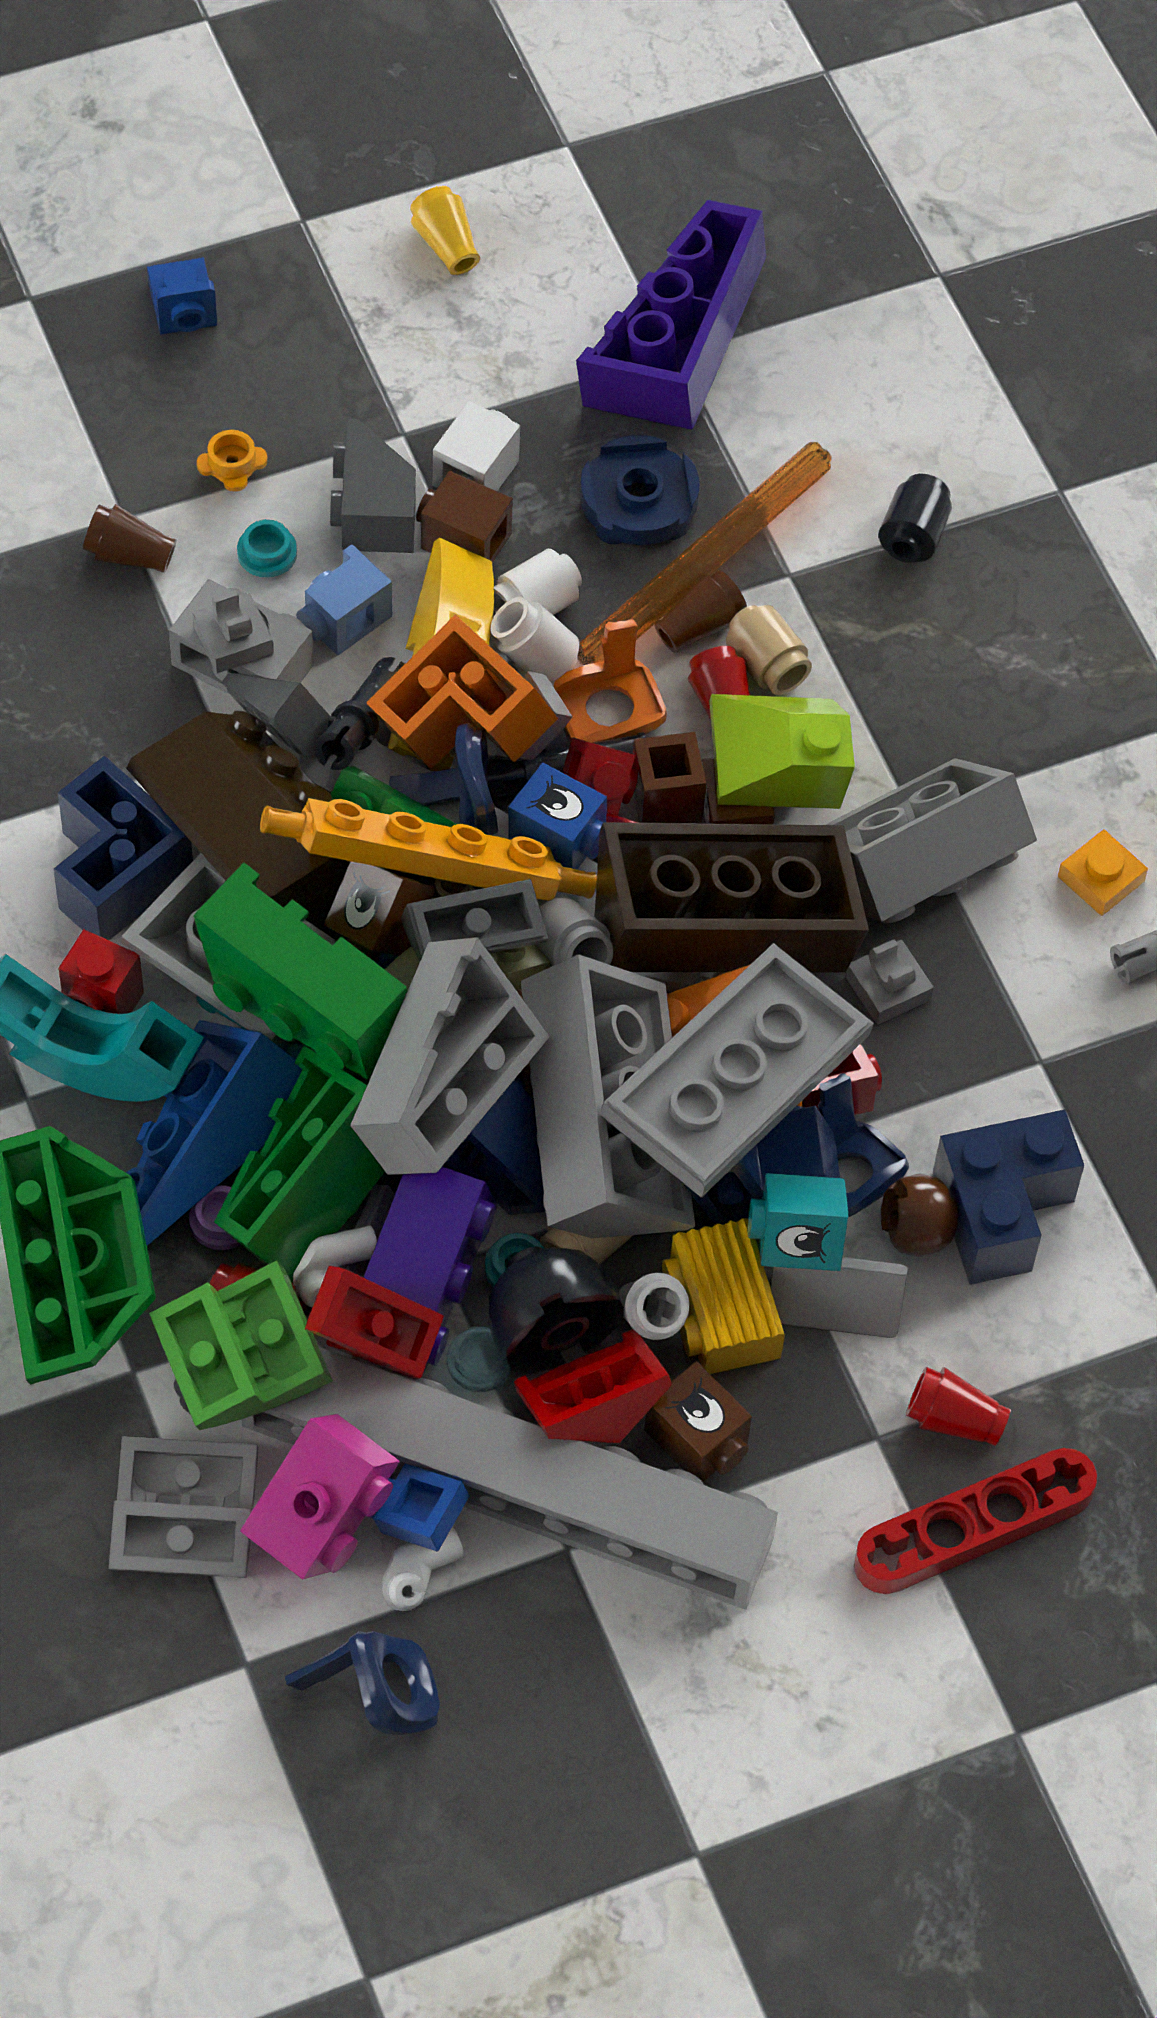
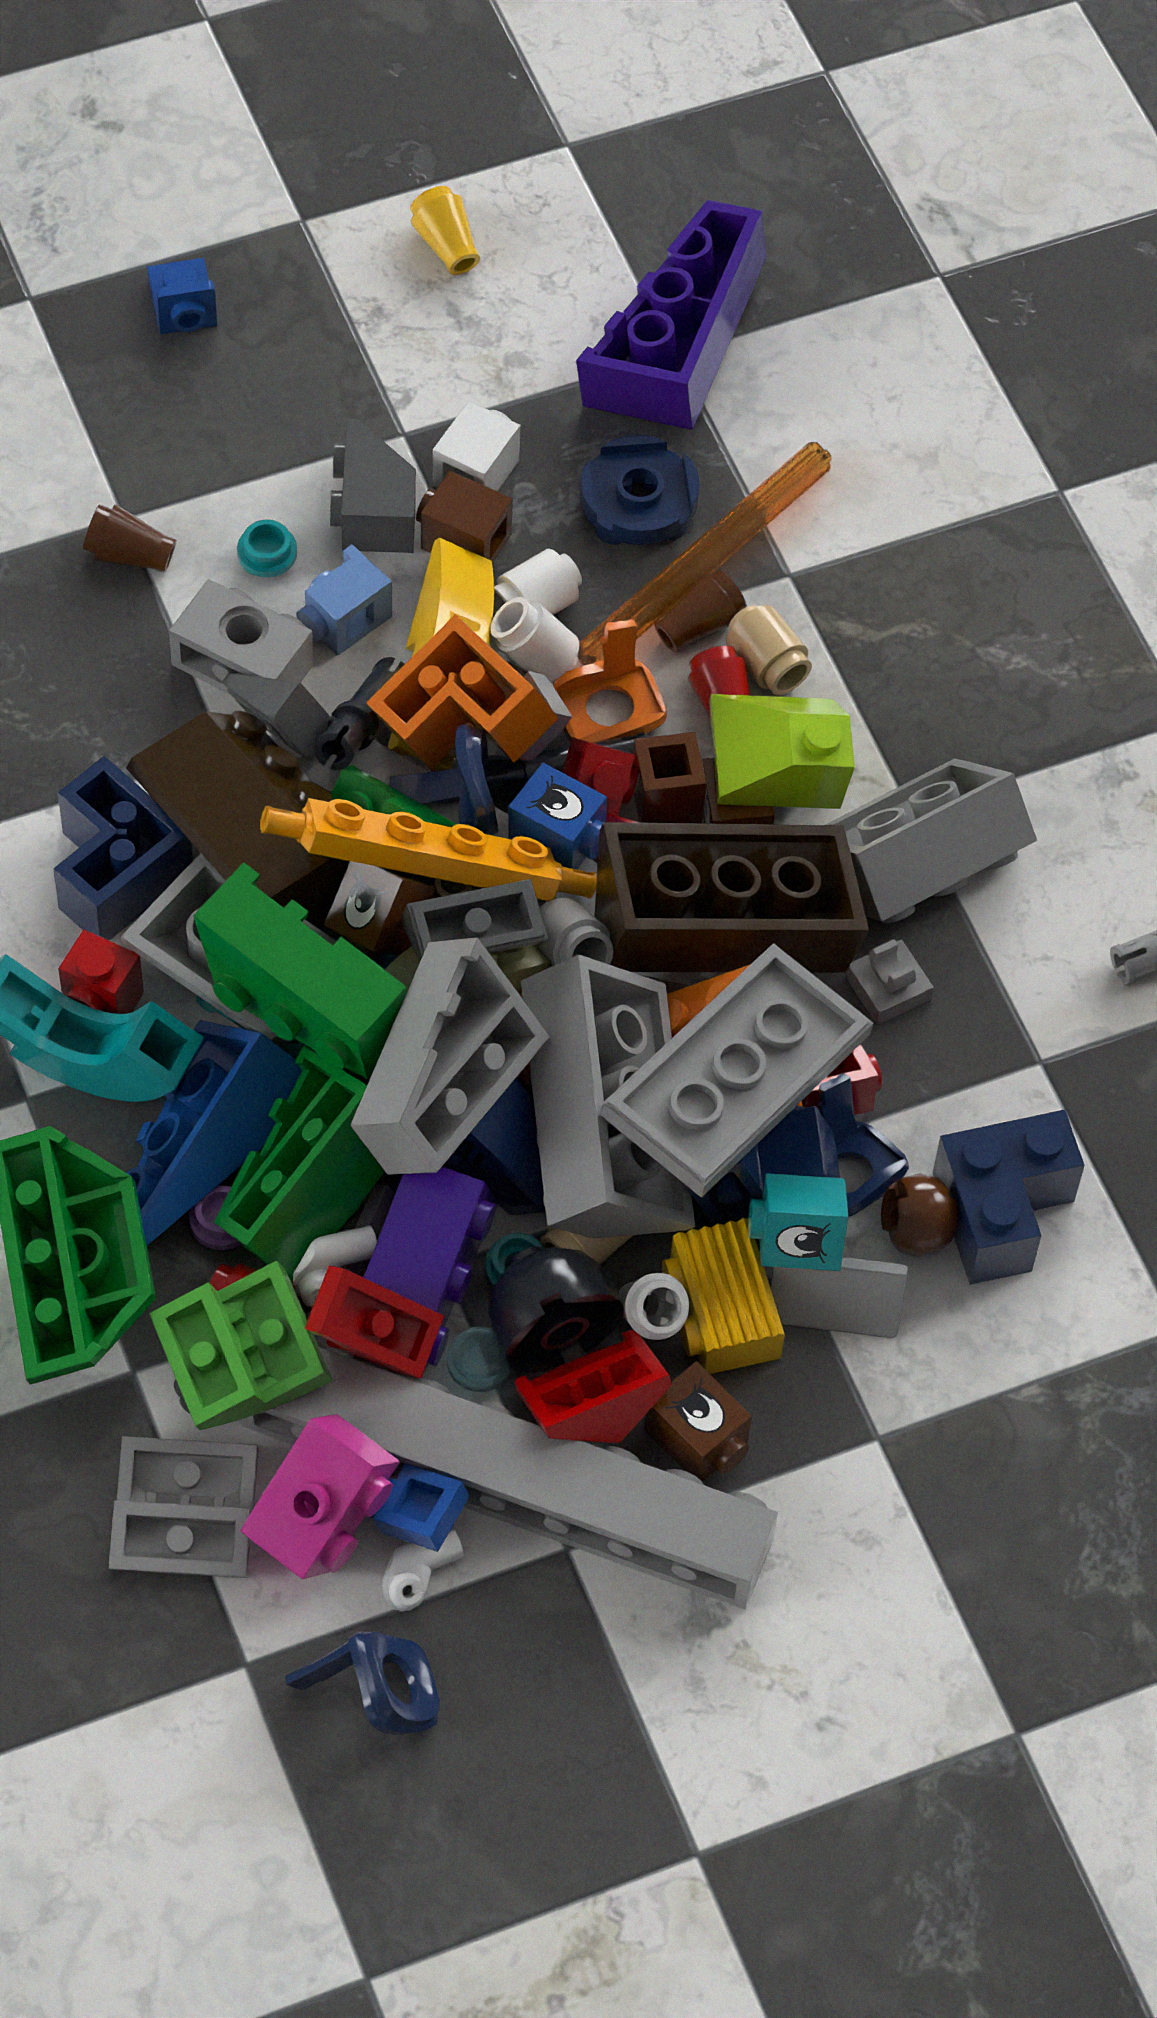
light grey tile [193,590,274,673] -> none
light orange plate [196,430,268,492] -> none
red beam [854,1448,1097,1594] -> none
black brick [878,473,952,563] -> none
red cone [906,1366,1011,1446] -> none
light orange plate [1057,829,1148,916] -> none

